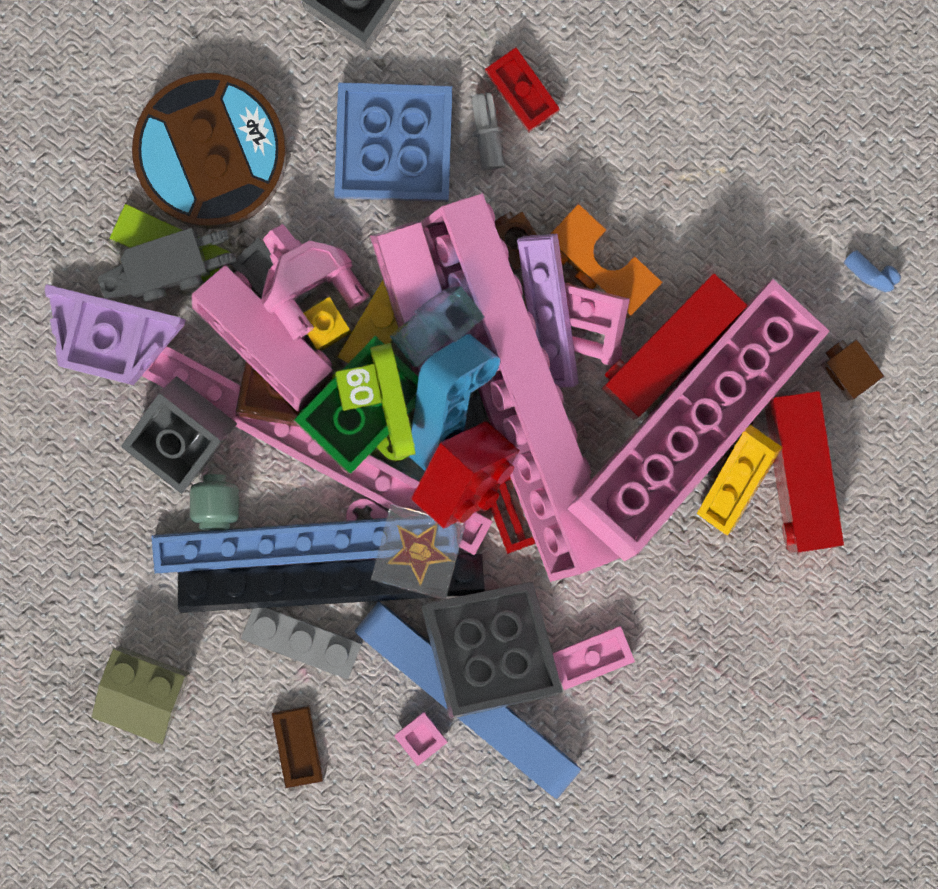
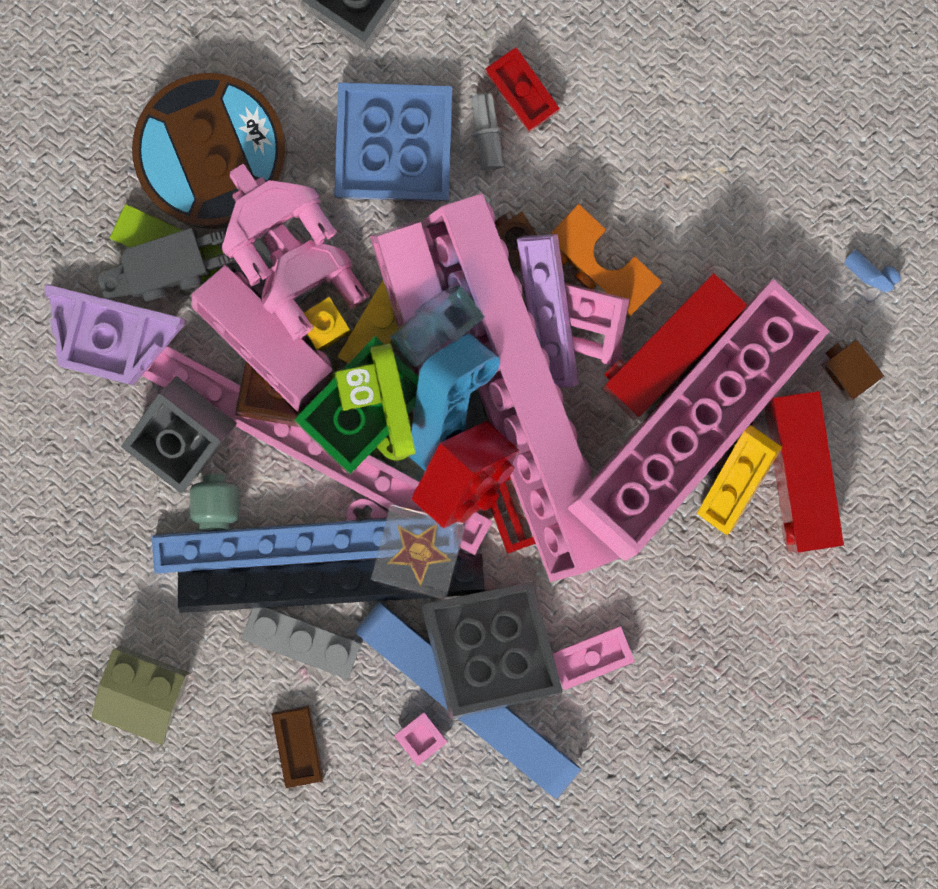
none -> bright pink connector [222,164,337,286]

